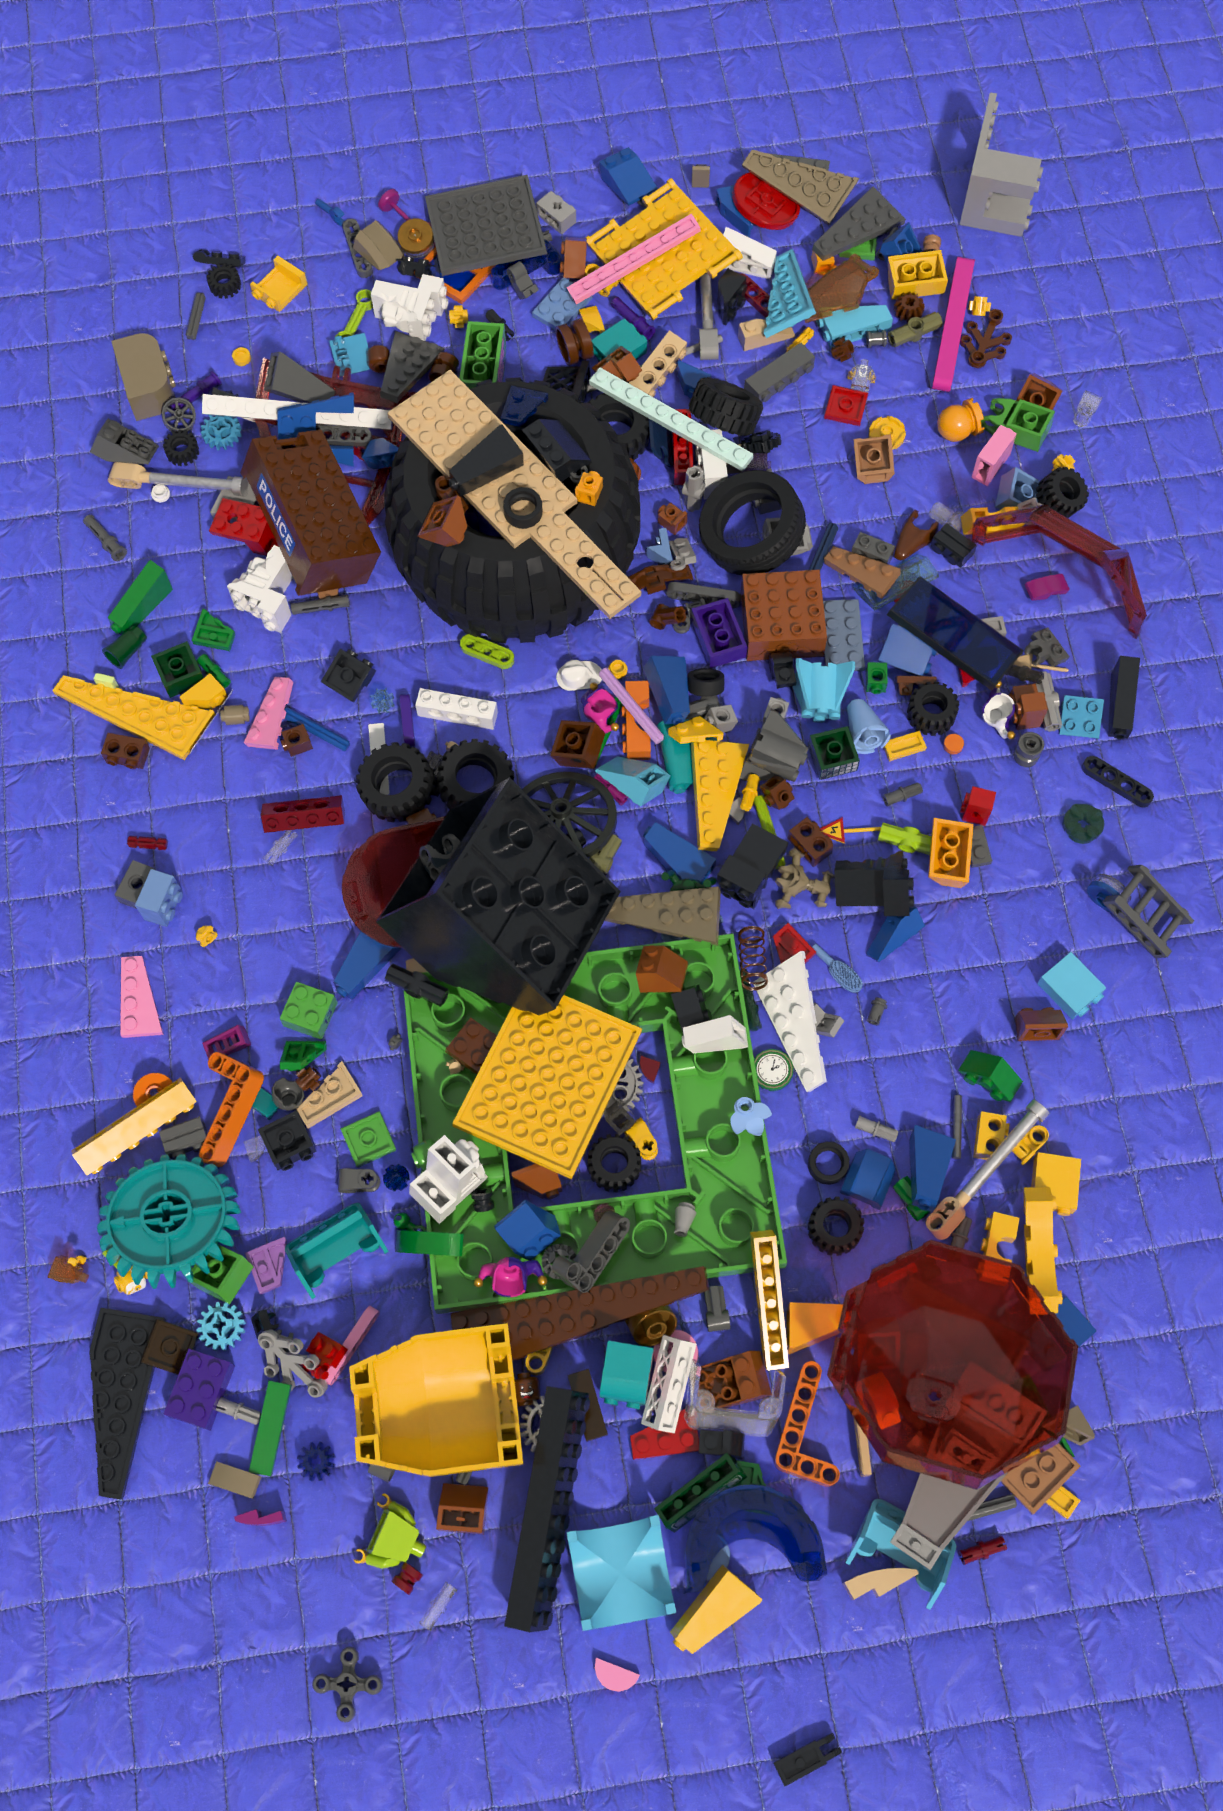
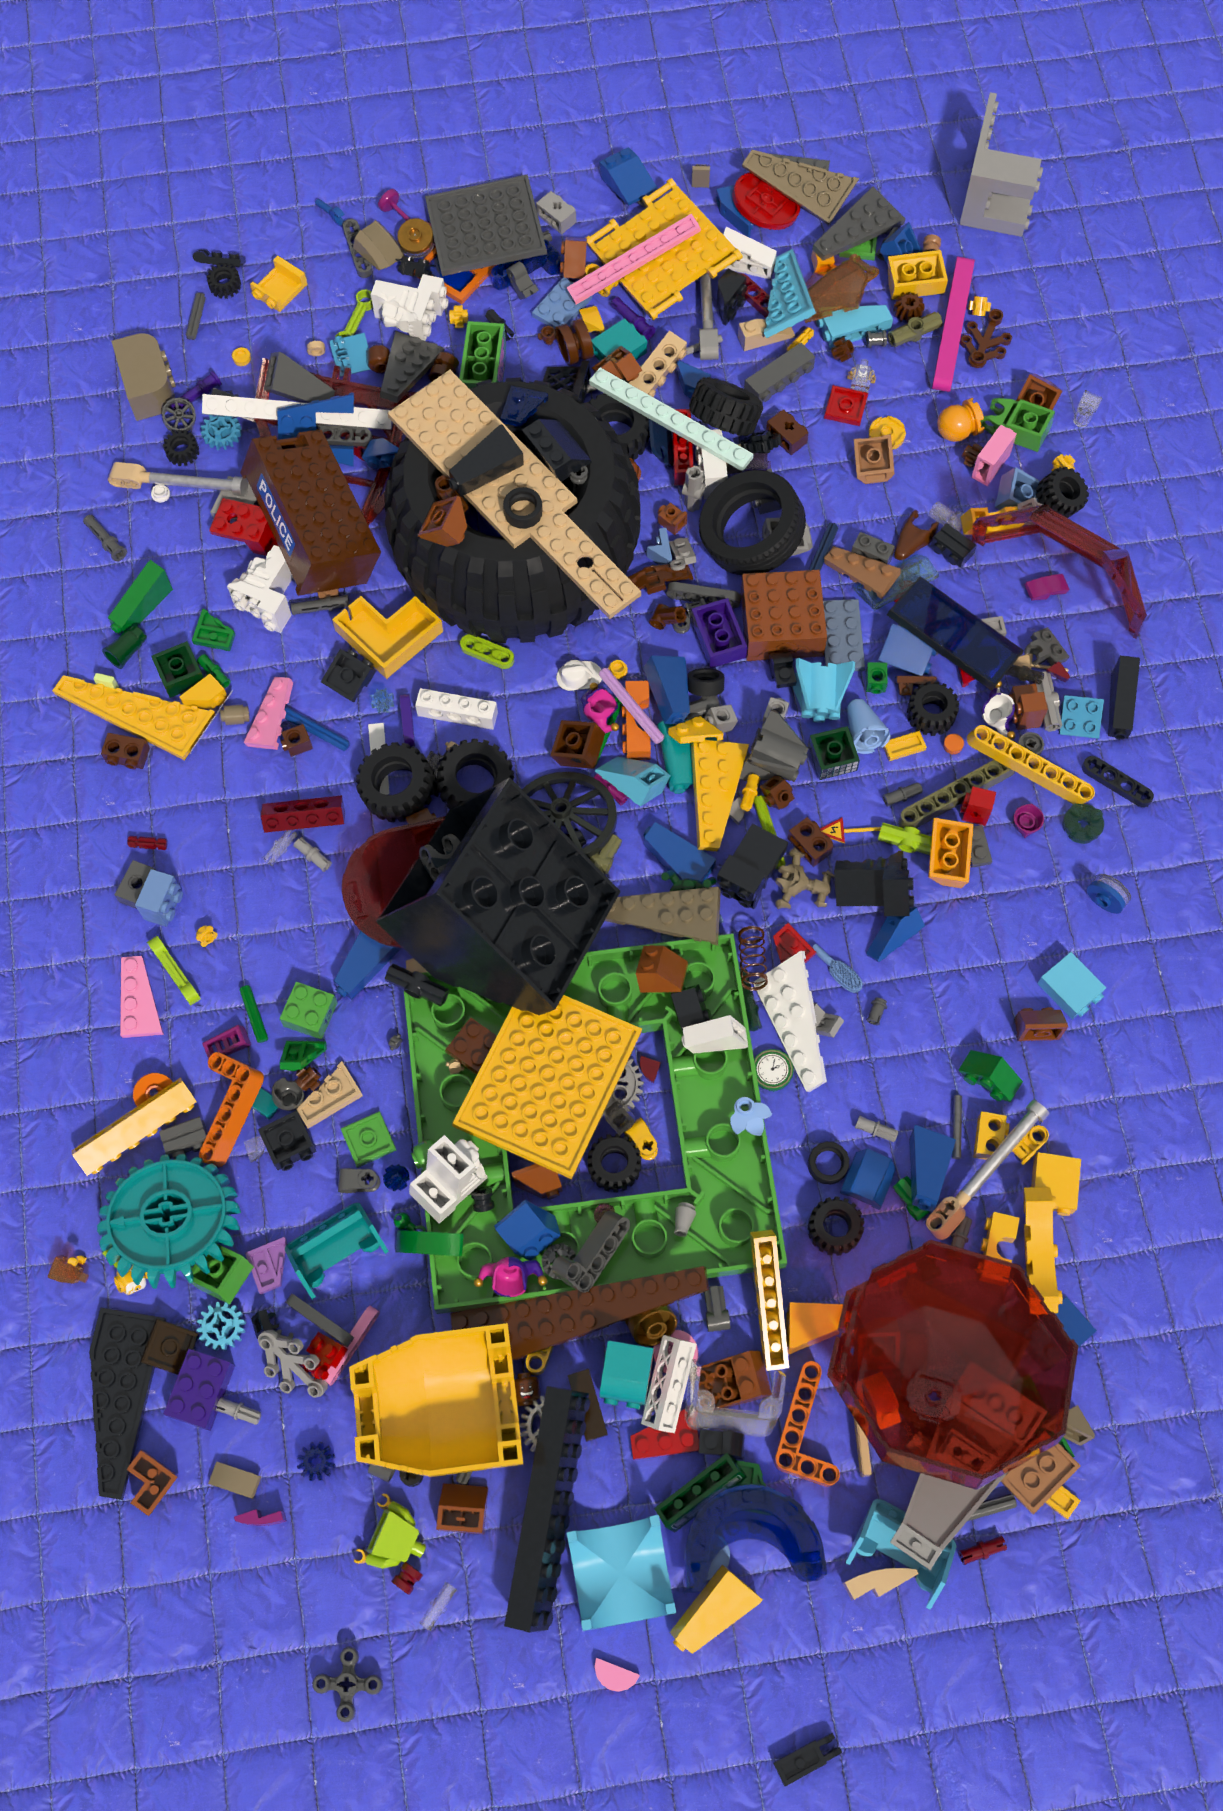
dark grey slope [90,418,159,464] -> none
green tile [249,1380,292,1477] -> none
light orange brick [575,471,603,506] -> none
dark grey fence [1103,865,1194,958] -> none
none -> dark orange brick [126,1449,179,1516]
none -> lime piece [147,936,201,1006]
none -> green axle [239,985,268,1043]
none -> dark grey beam [285,1293,354,1347]
none -> light grey pin [294,837,332,872]
none -> tan tile [307,341,325,356]
none -> yellow piece [332,596,443,679]
none -> black wheel [399,1471,424,1487]
none -> reddish brown plate [538,326,556,345]
none -> reddish brown brick [766,409,809,455]
none -> olive beam [898,753,1016,828]
none -> reddish brown gear [962,443,983,468]
none -> yellow beam [967,725,1095,806]
none -> magenta hat [1014,804,1044,838]
none -> dark red slope [1046,662,1070,682]

